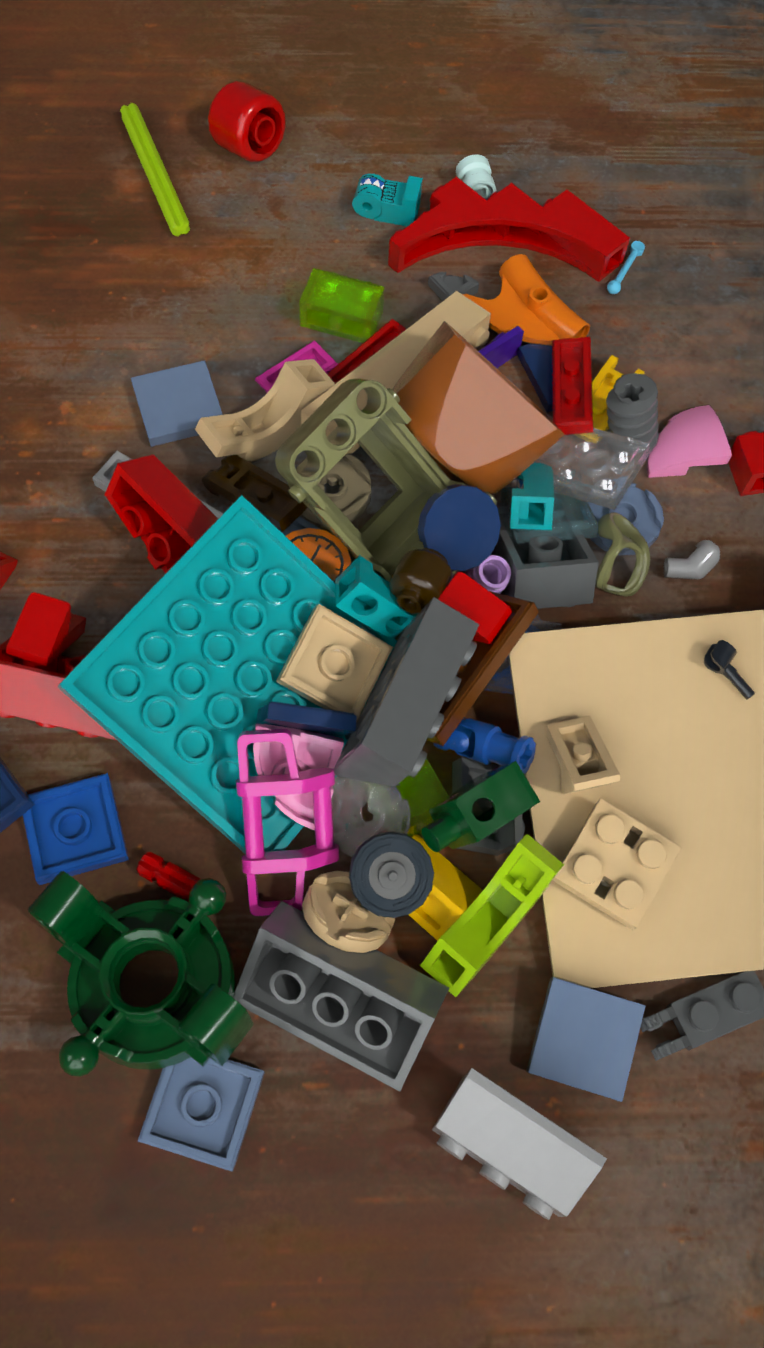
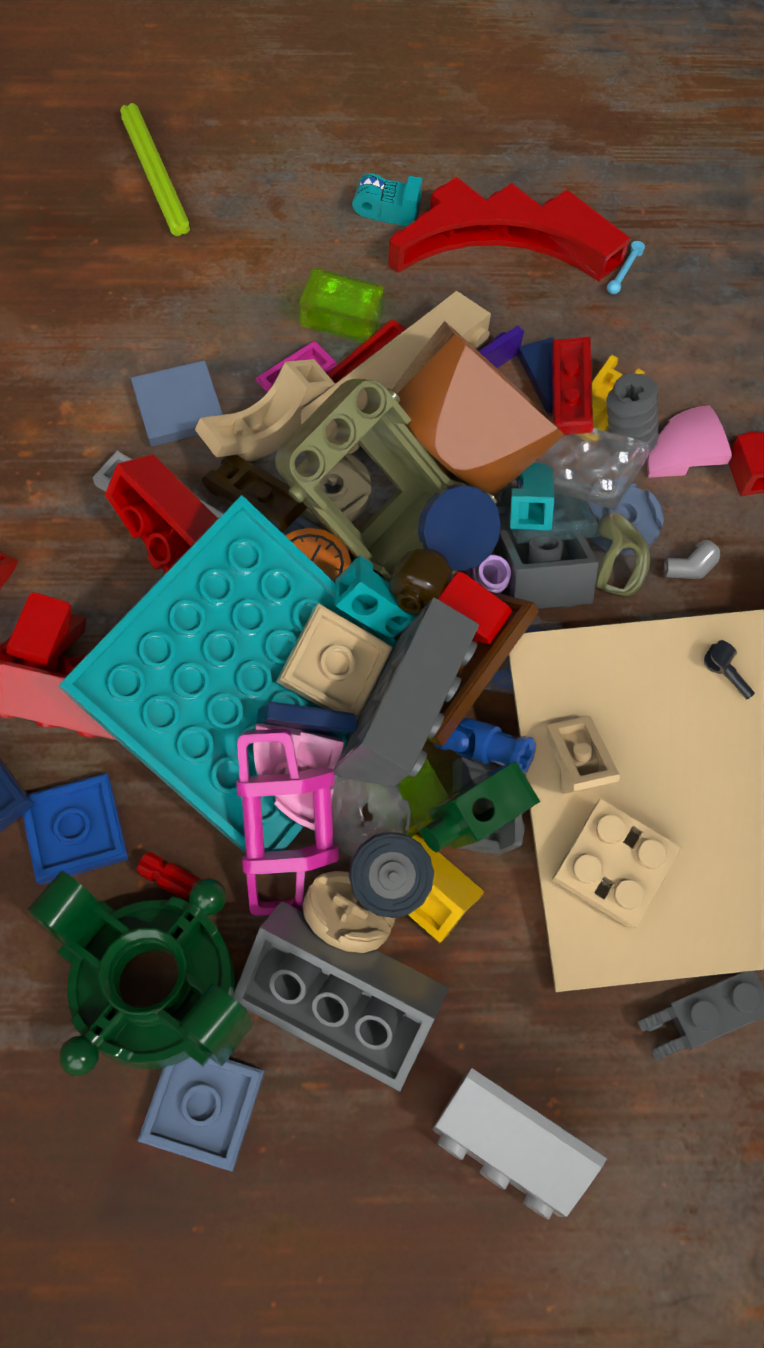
red head [208,81,286,162] -> none
lime arch [420,834,564,997] -> none
dark grey tile [428,272,479,301] -> none
light aqua wheel [456,154,497,200] -> none
orange pin [462,254,590,346] -> none
sand blue tile [526,977,646,1102] -> none

